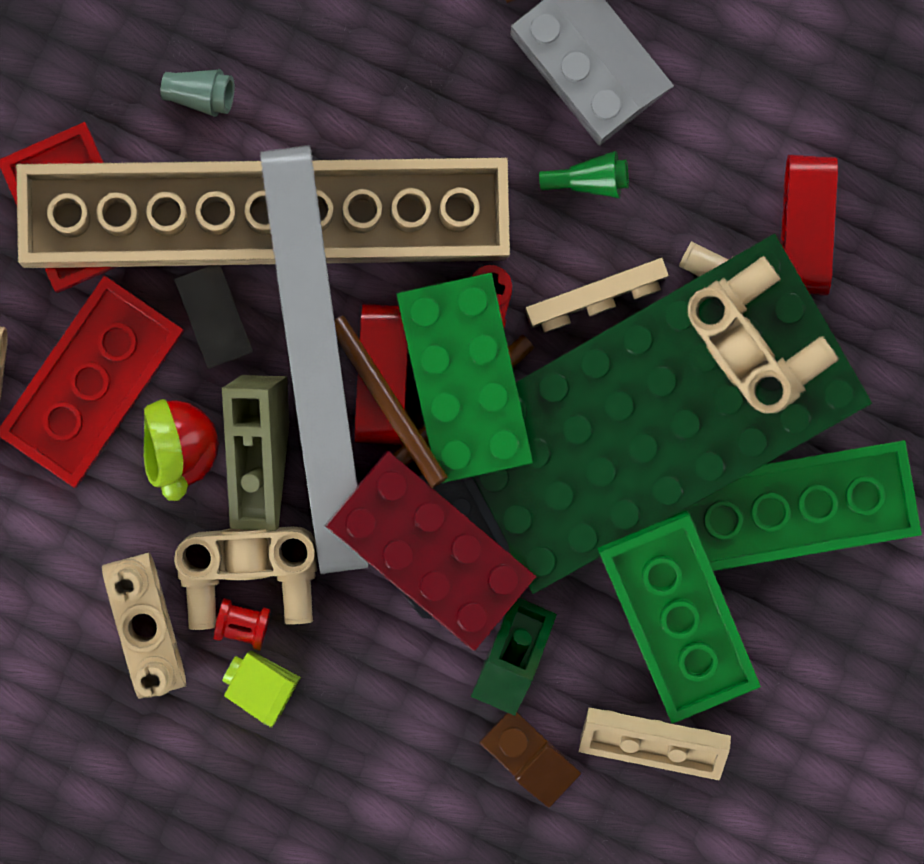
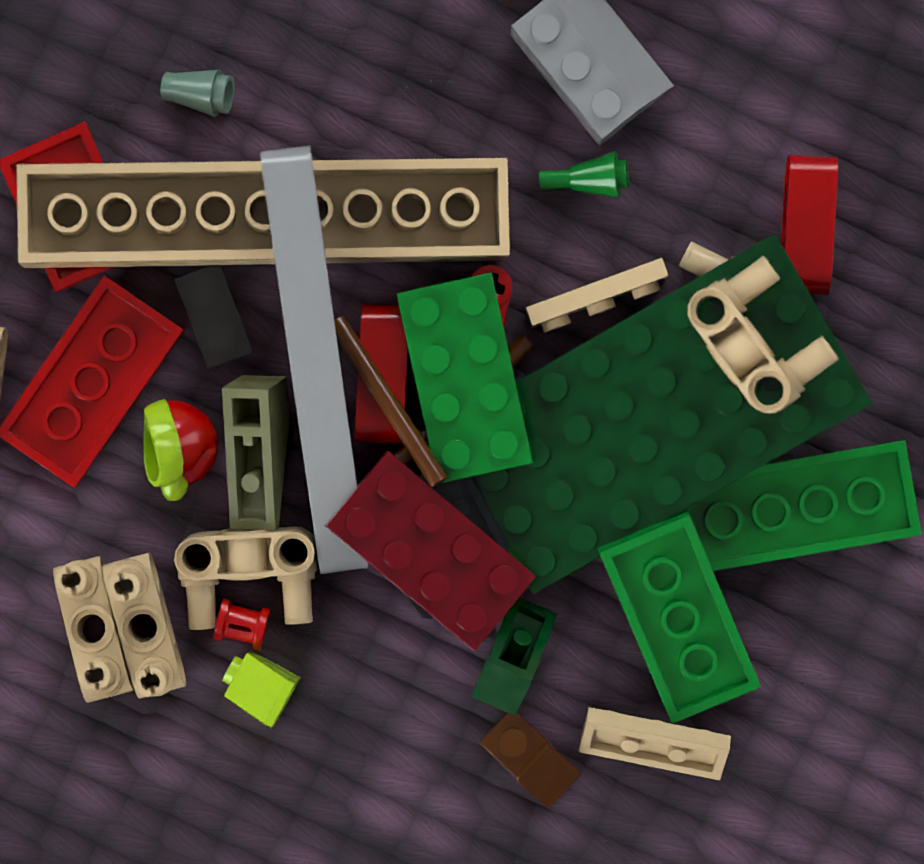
none -> tan piece [53,556,134,703]

